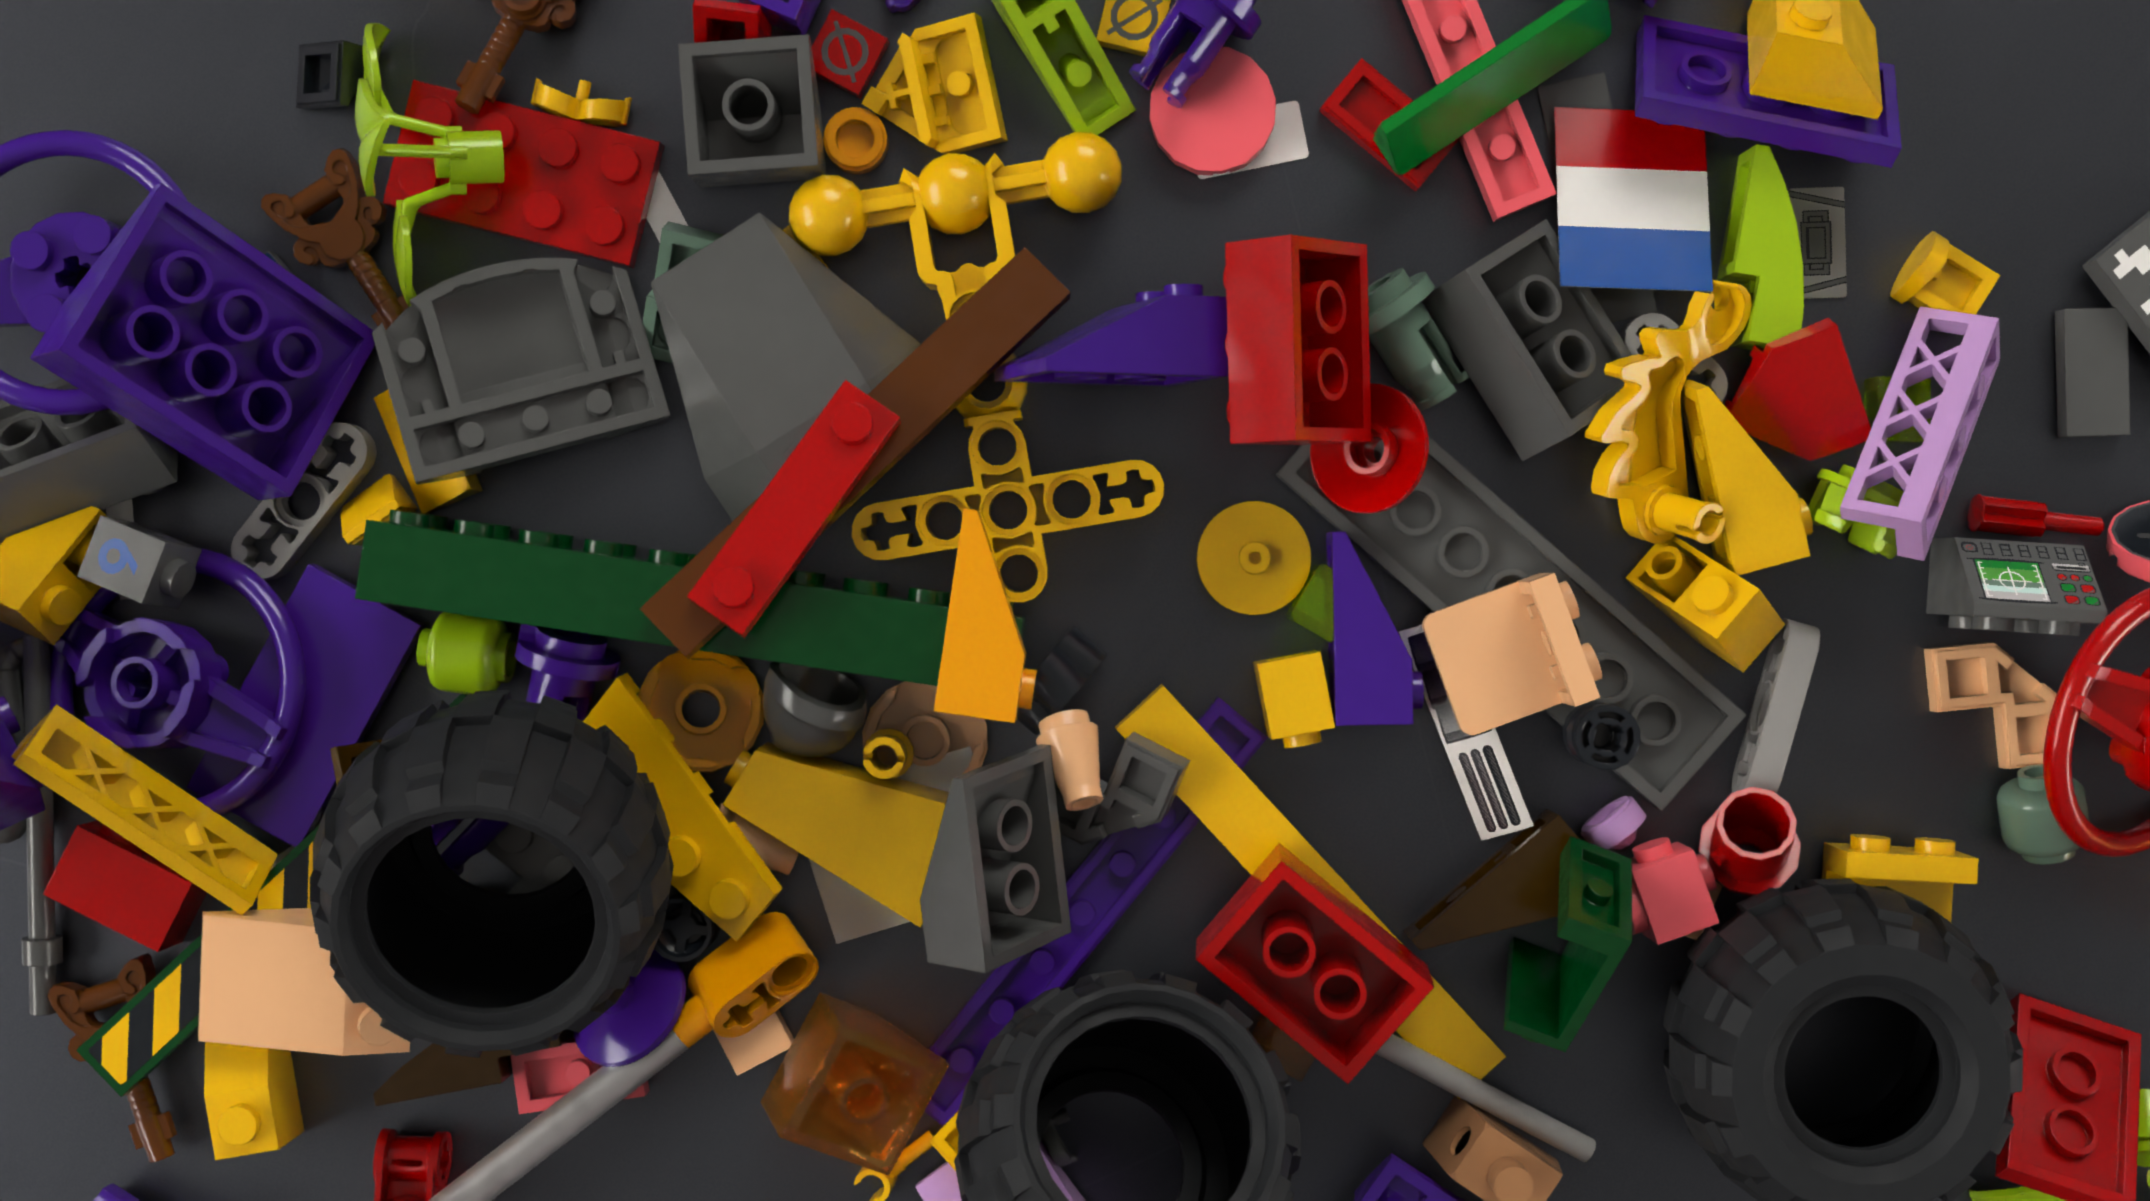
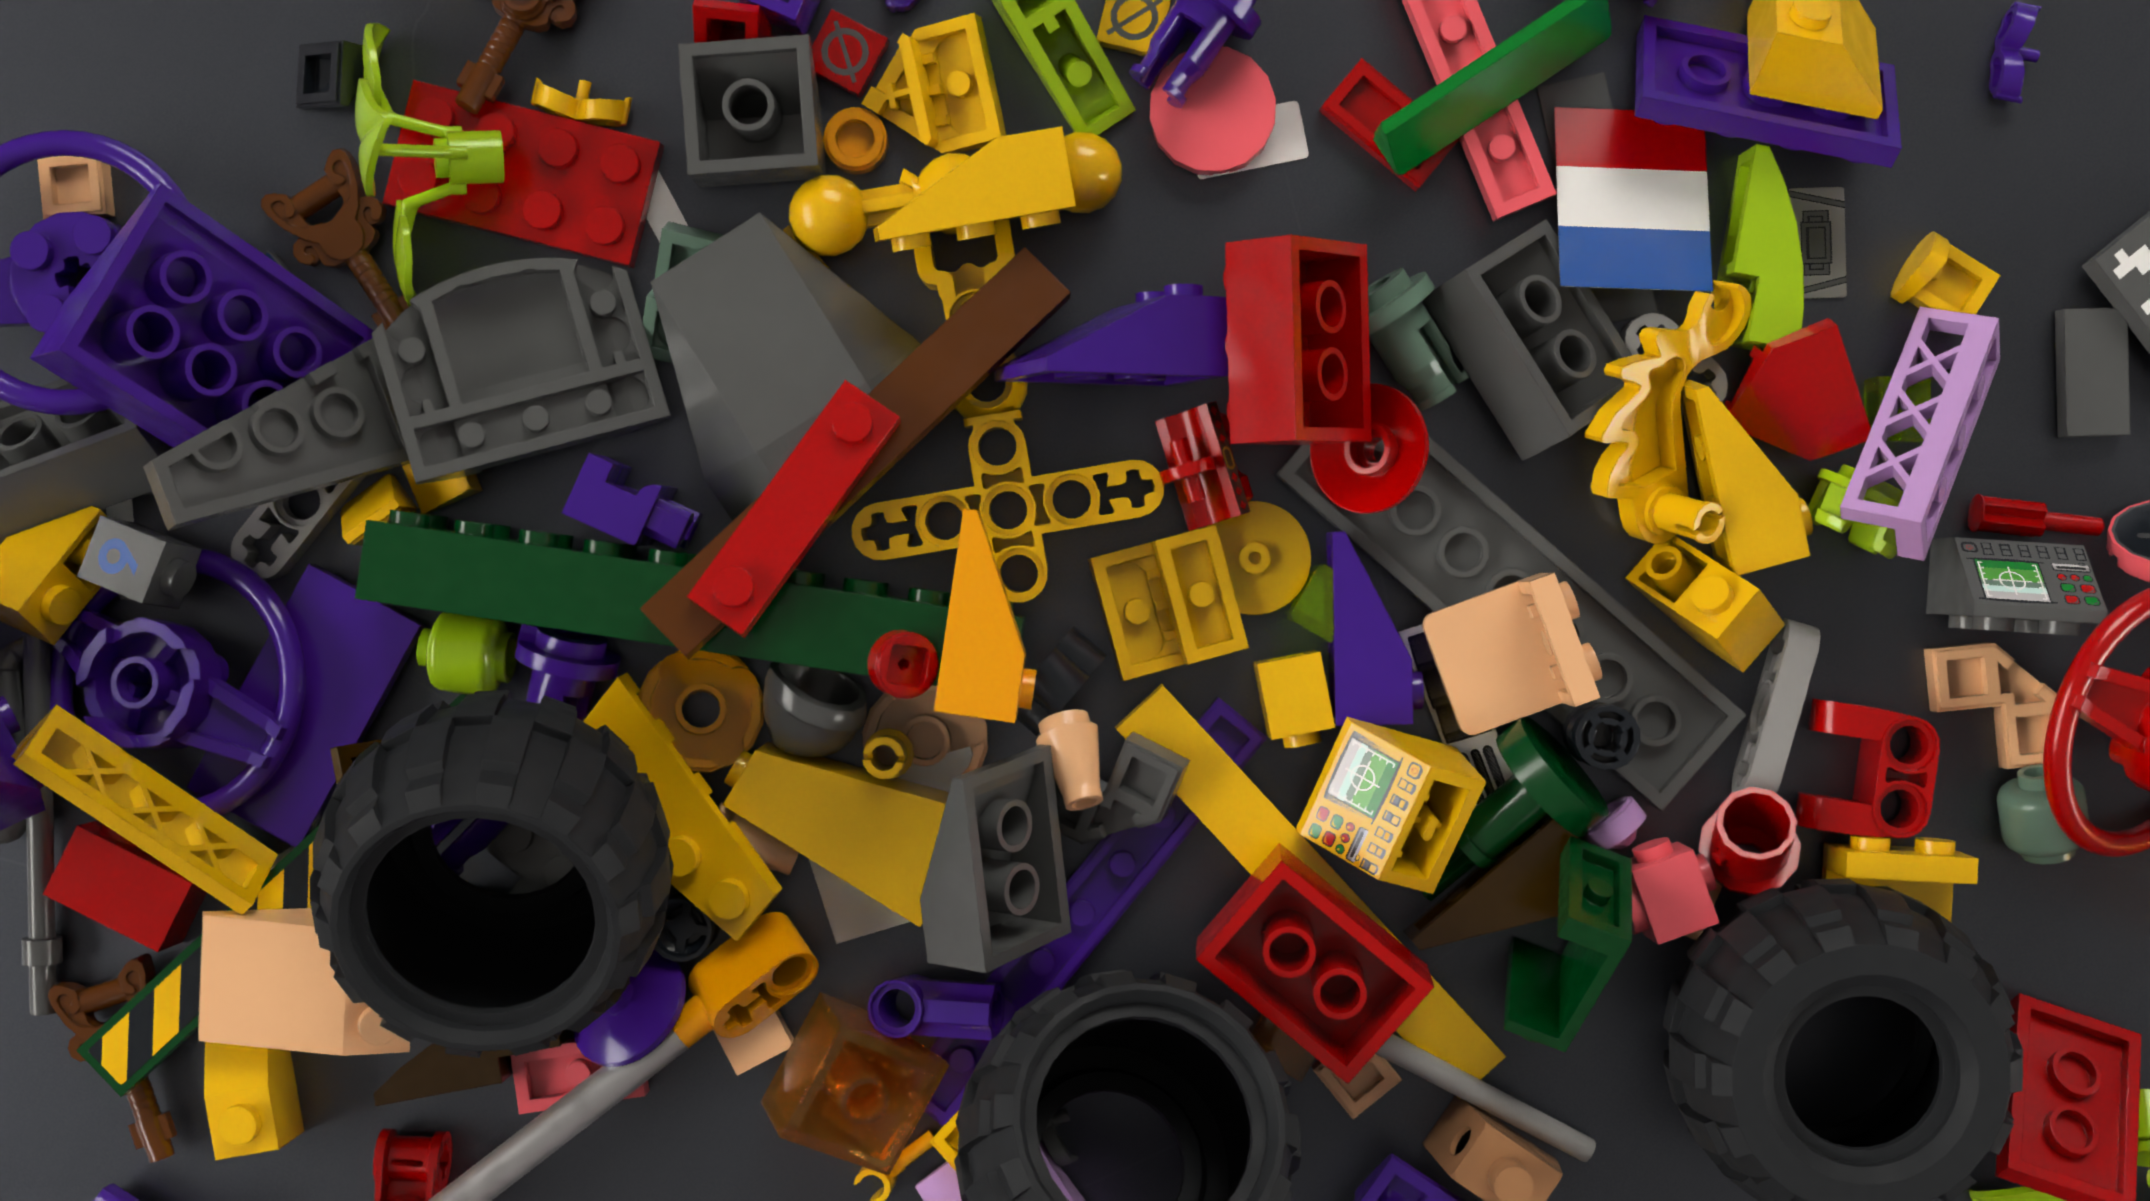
none -> light nougat tile [37,156,115,220]
none -> dark grey wing [143,338,410,531]
none -> dark purple hips [562,453,703,549]
none -> dark purple piece [867,974,1005,1040]
none -> red tile [868,630,939,699]
none -> yellow slope [873,126,1076,252]
none -> yellow slope [1088,524,1249,681]
none -> red hips [1155,401,1253,531]
none -> yellow slope [1296,717,1487,894]
none -> light nougat tile [1311,1054,1402,1119]
none -> dark green piece [1421,717,1609,901]
none -> red piece [1795,698,1940,838]
none -> dark purple piece [1989,1,2042,104]

